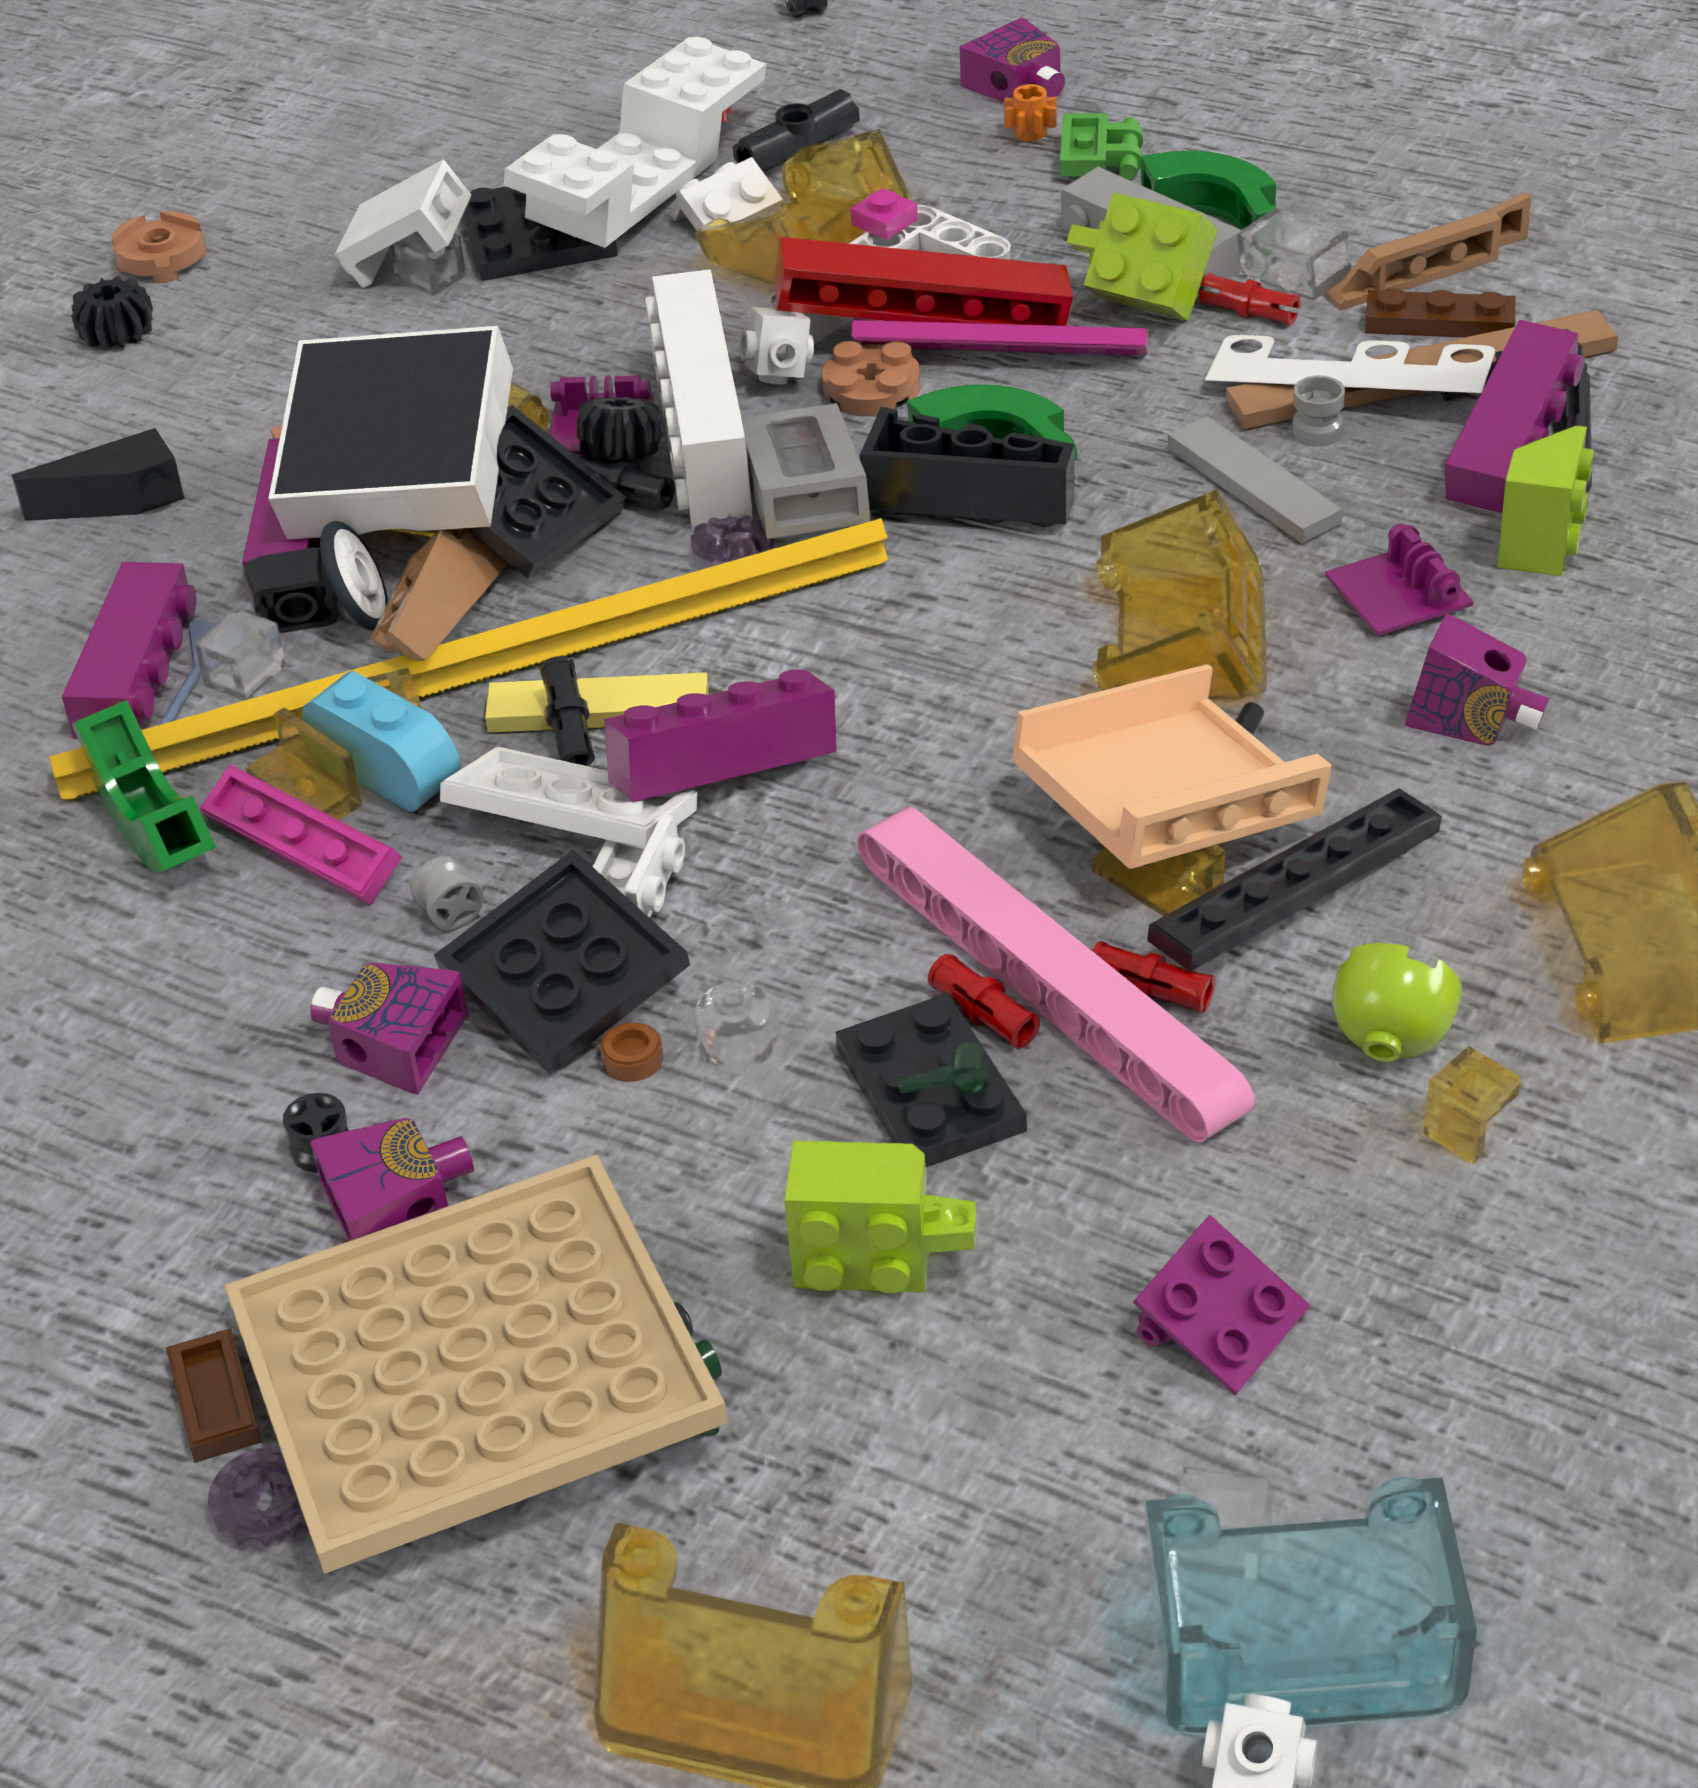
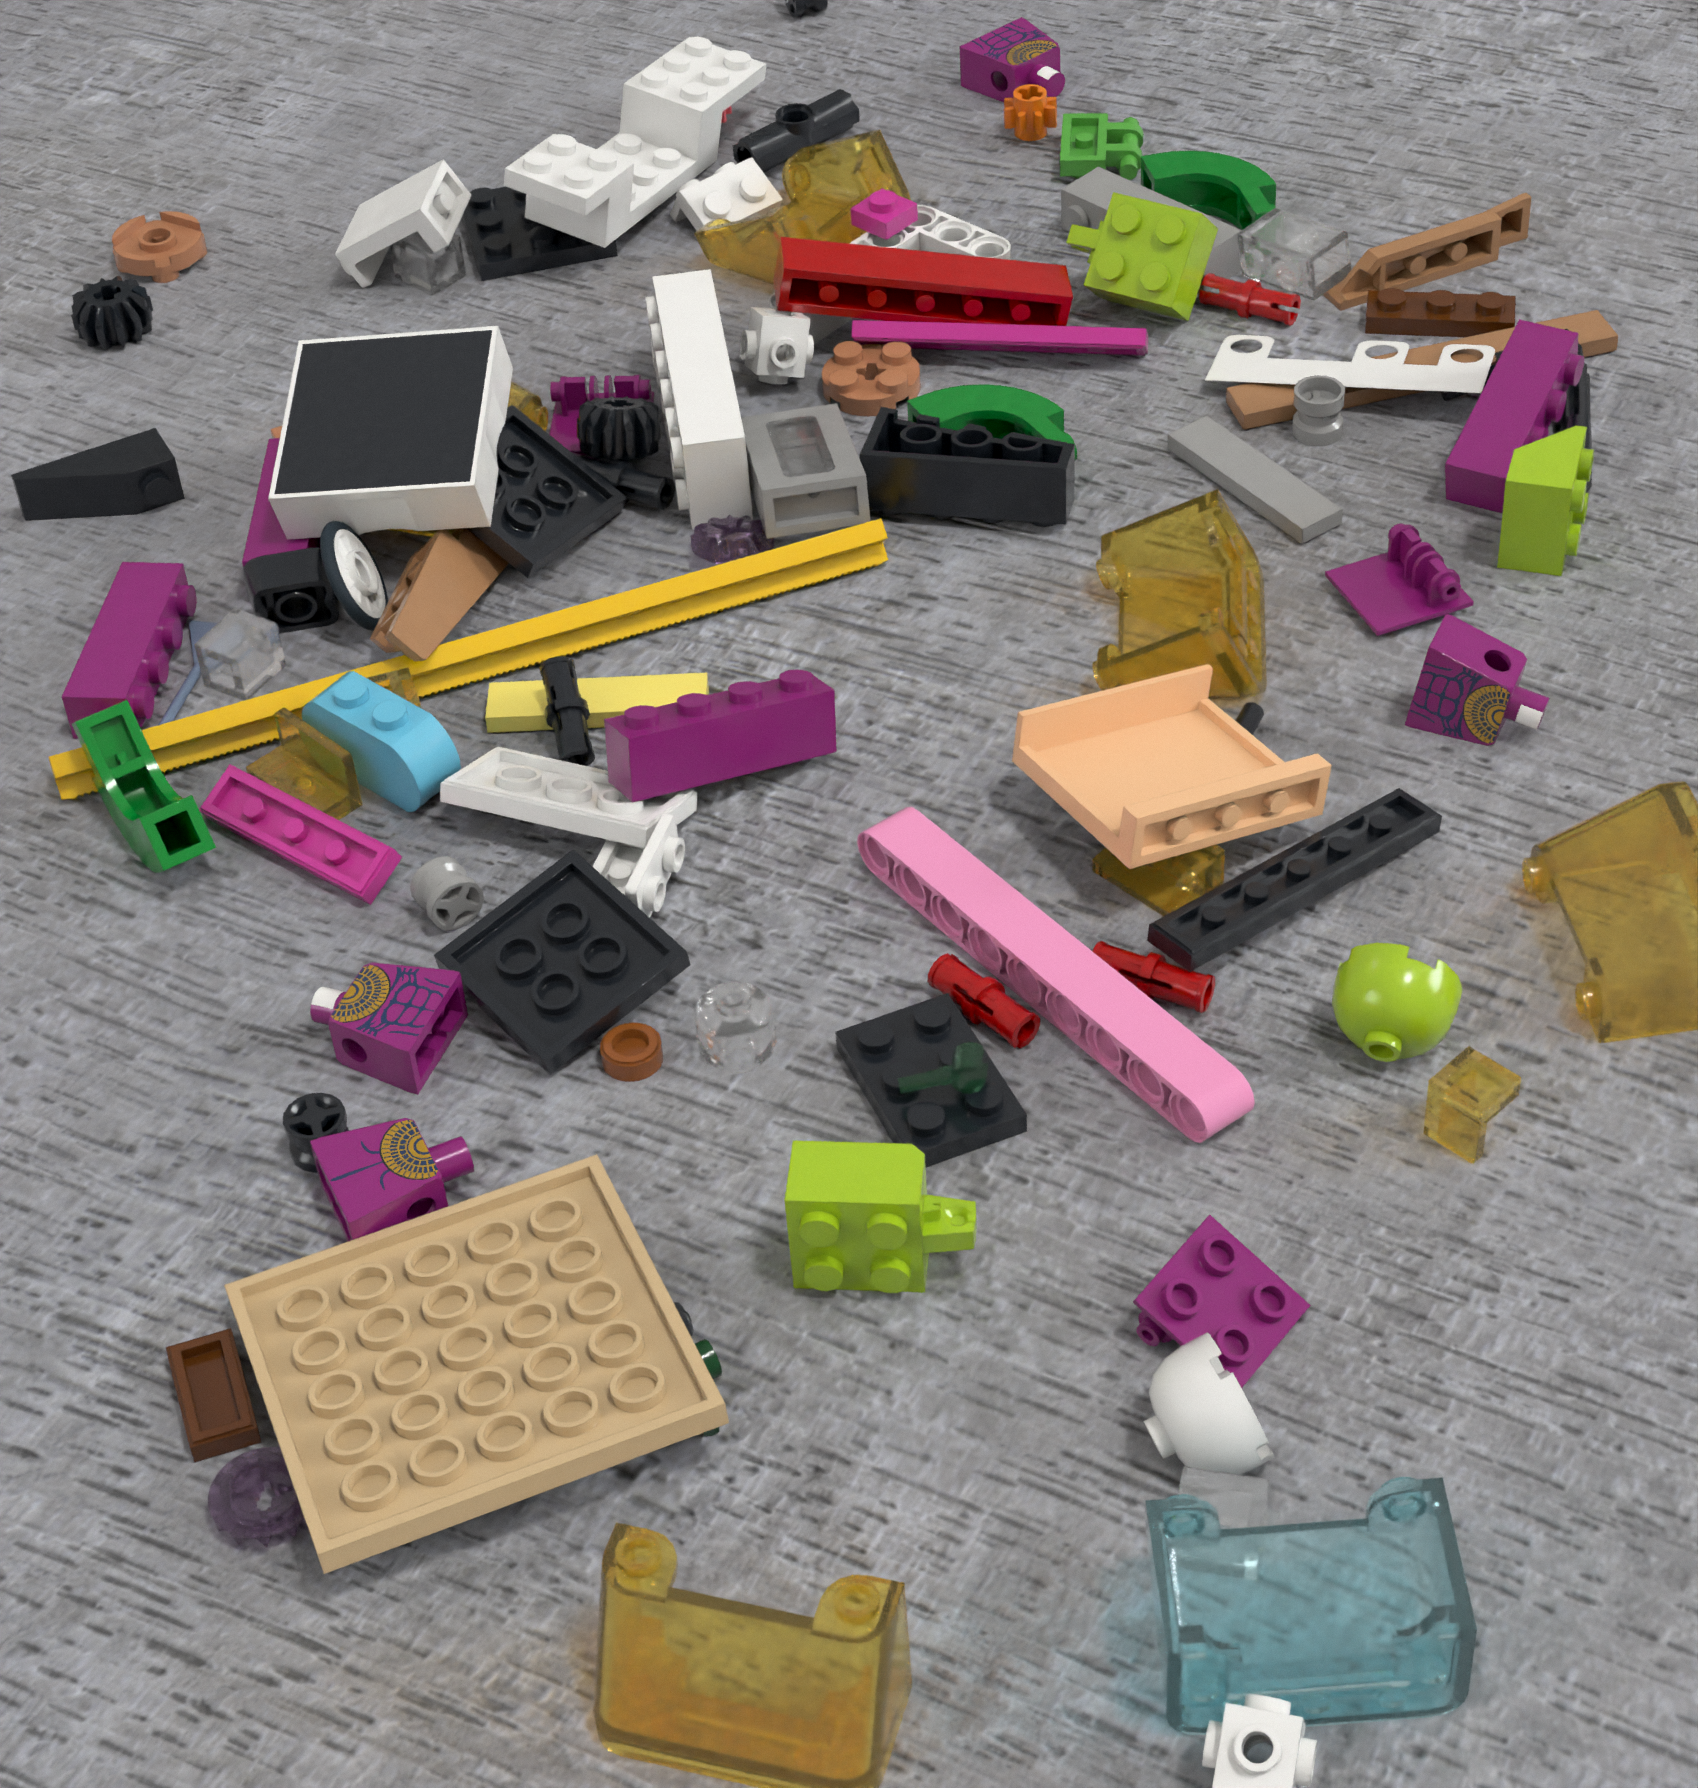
none -> white cylinder [1143,1333,1275,1478]

